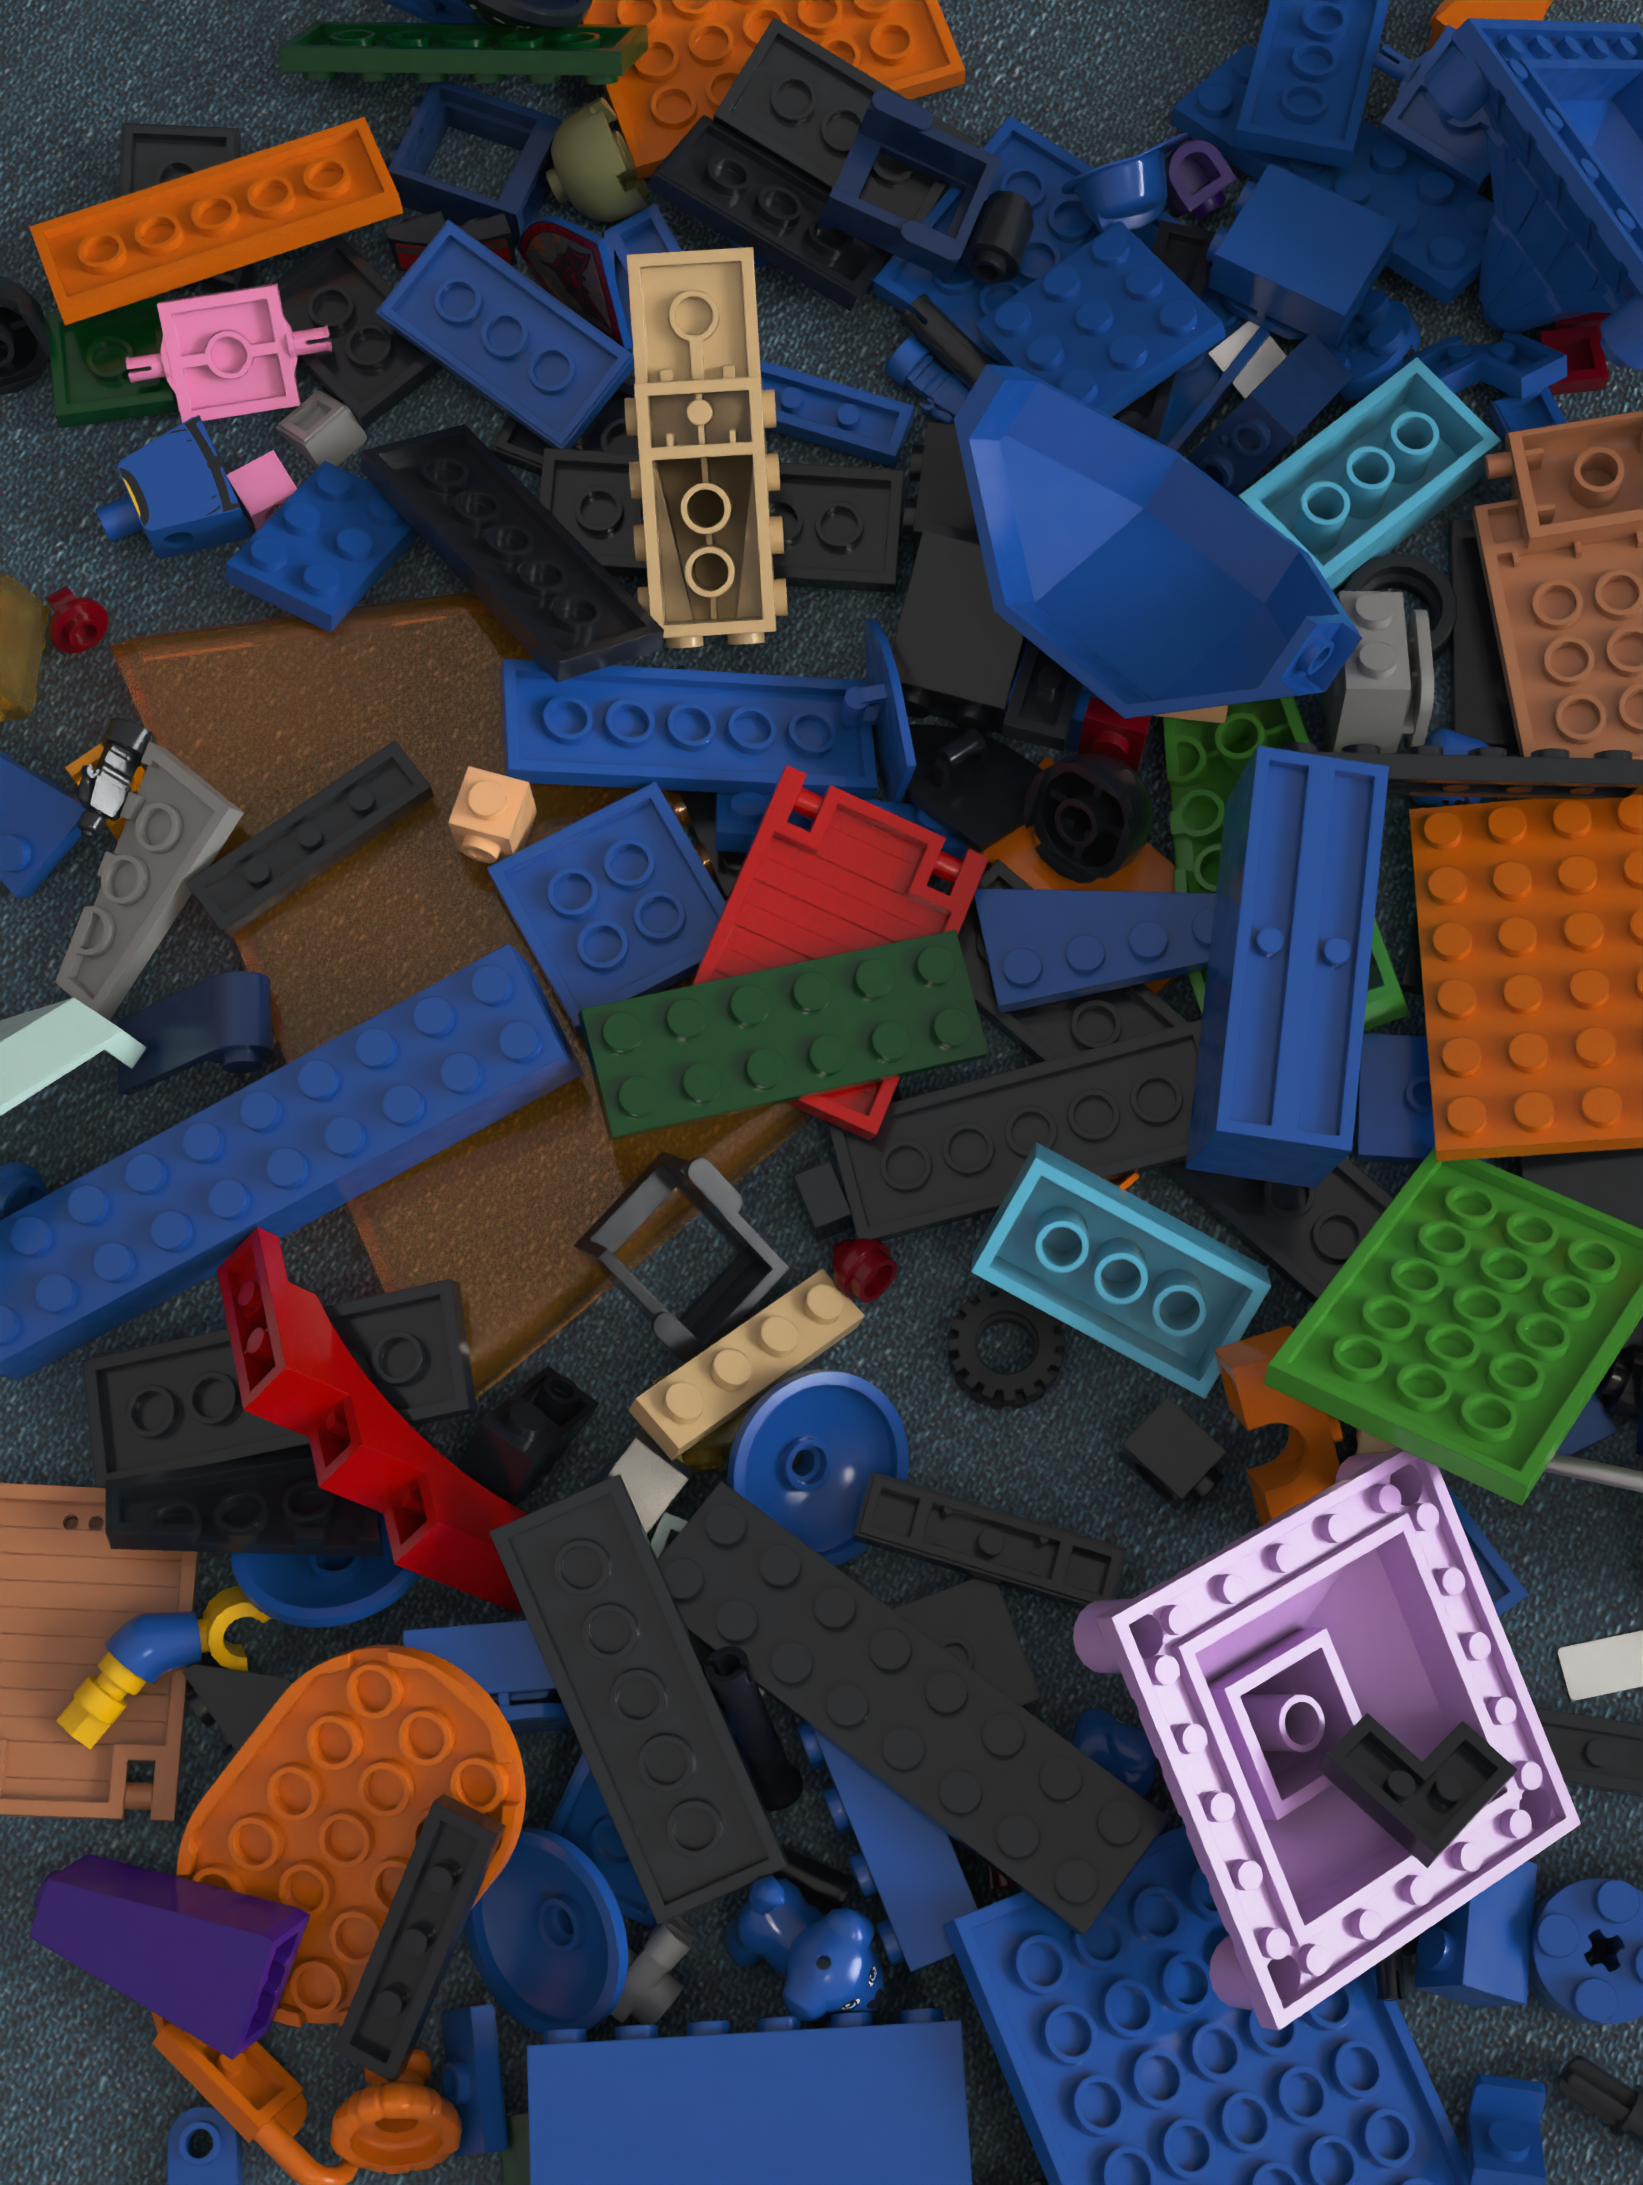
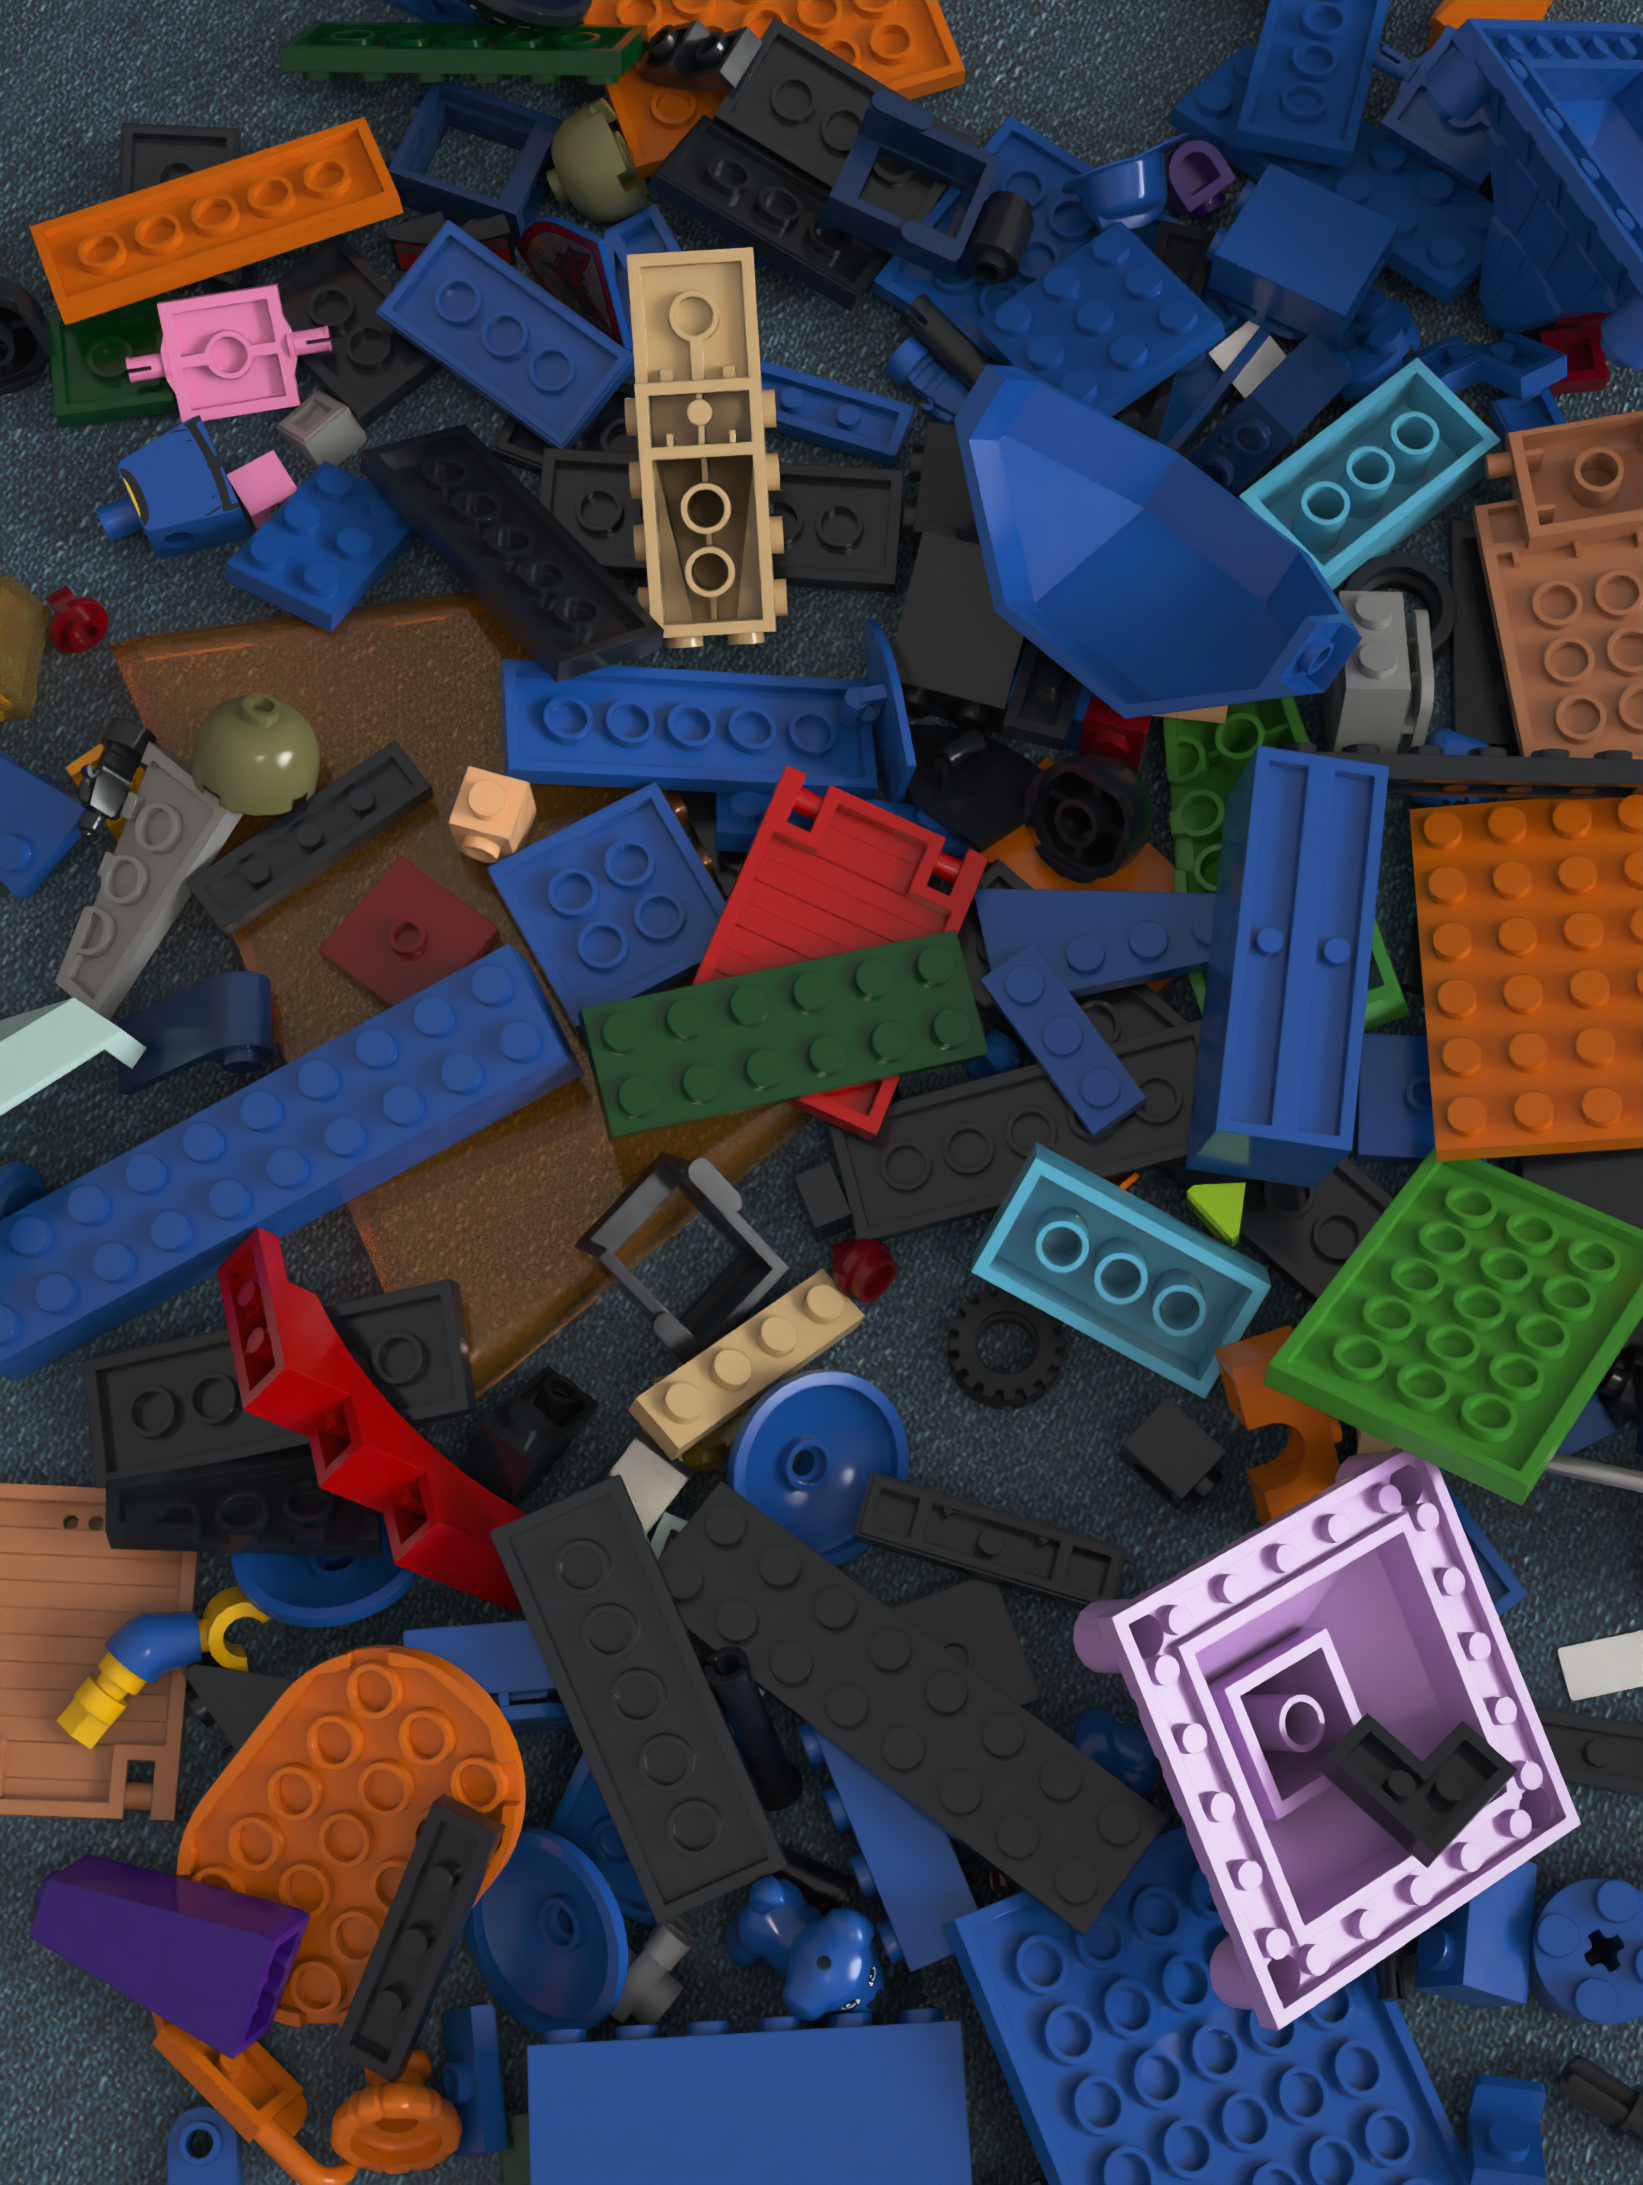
none -> olive cylinder [191,693,321,816]
none -> dark red plate [318,855,501,1008]
none -> black slope [637,19,763,91]
none -> blue plate [962,1031,1021,1080]
none -> blue plate [980,943,1147,1139]
none -> lime slope [1186,1182,1246,1248]

